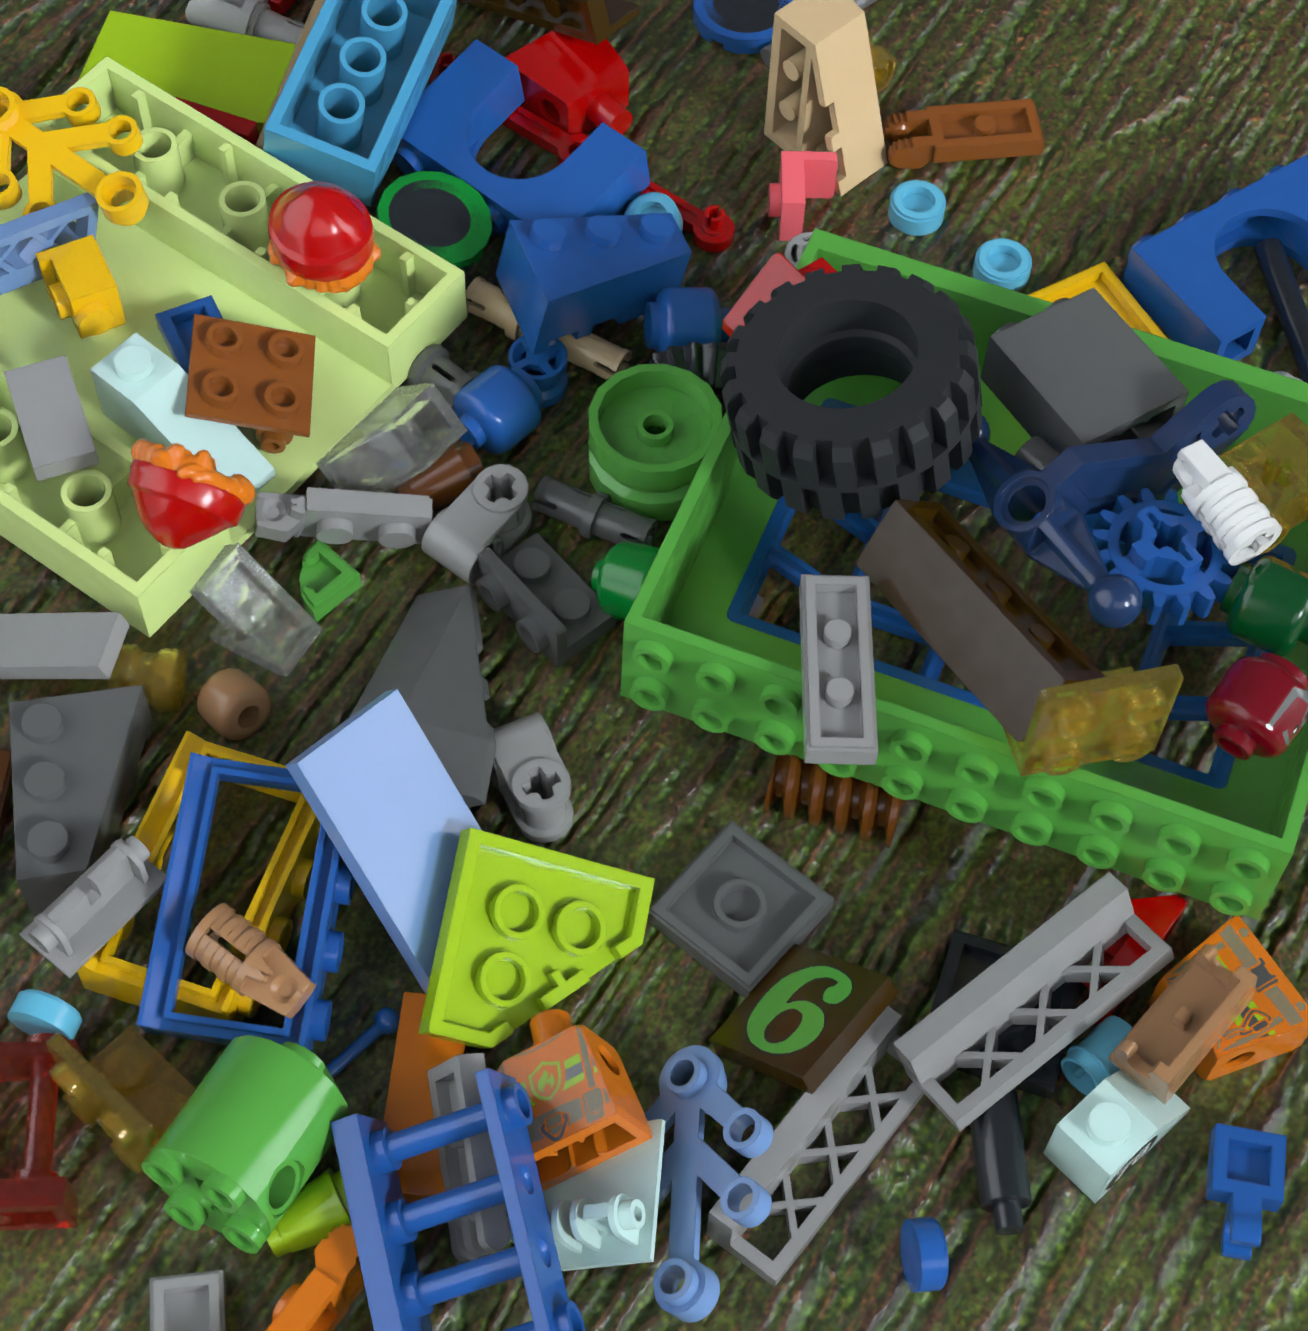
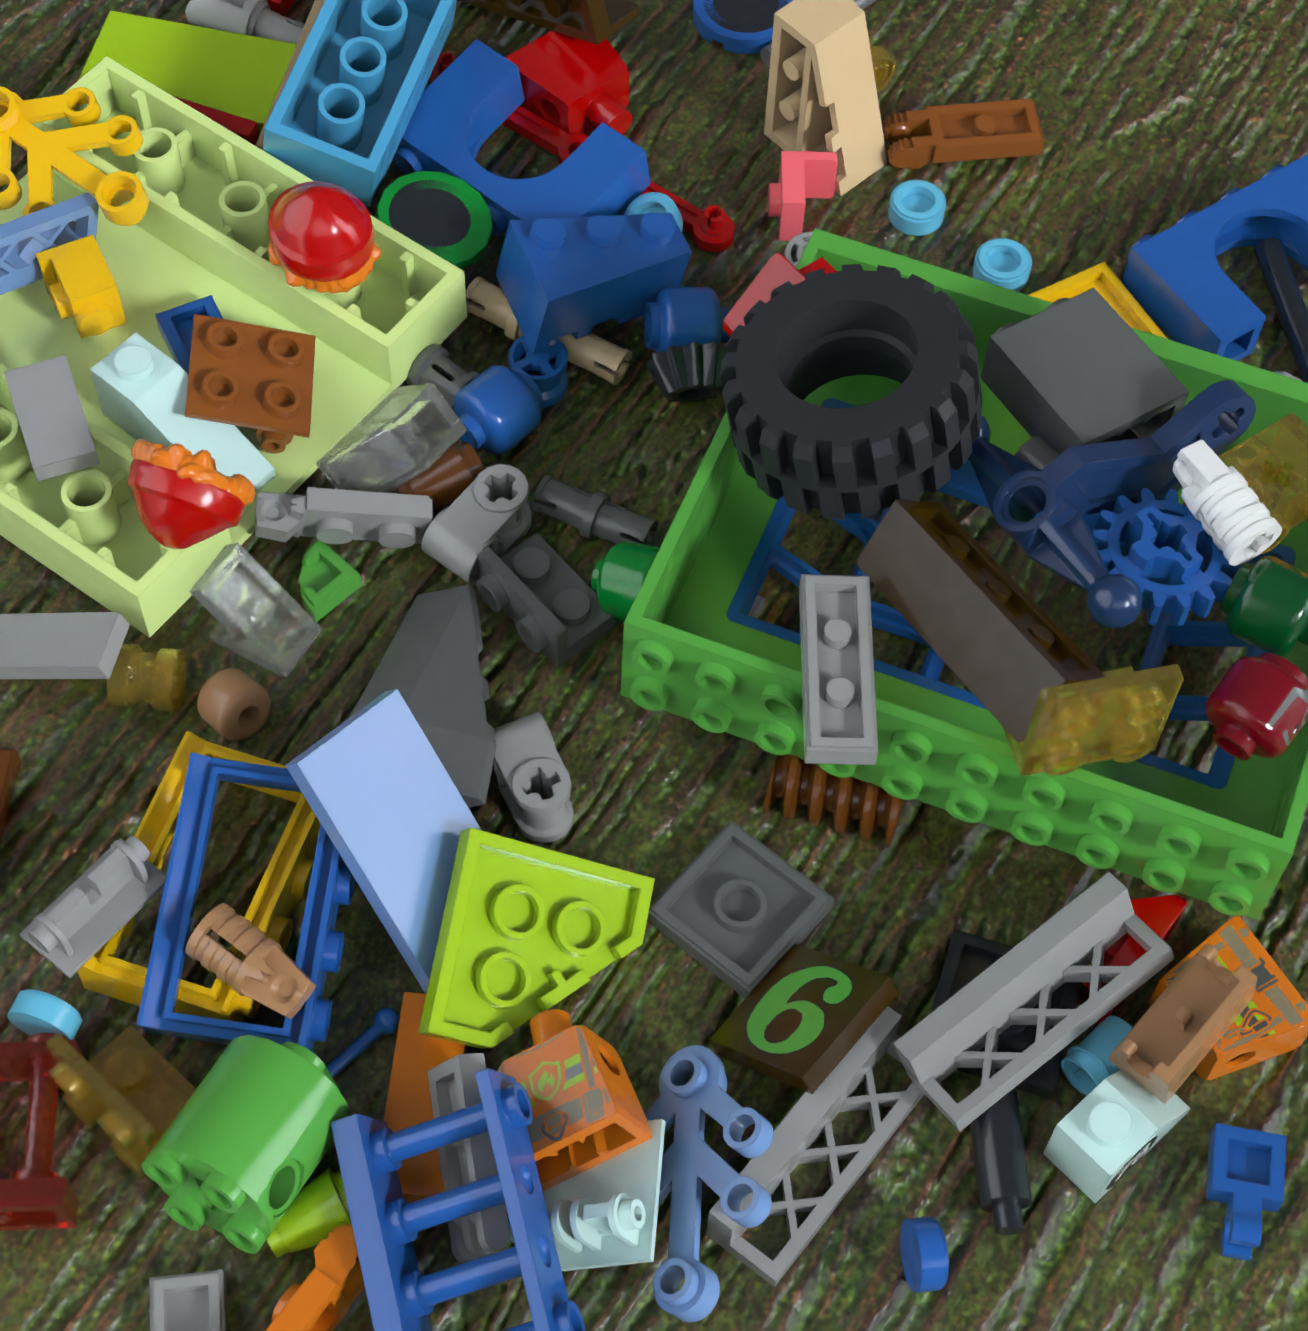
dark grey wedge [9,685,154,915] -> none
bright green wheel [588,364,722,521] -> none

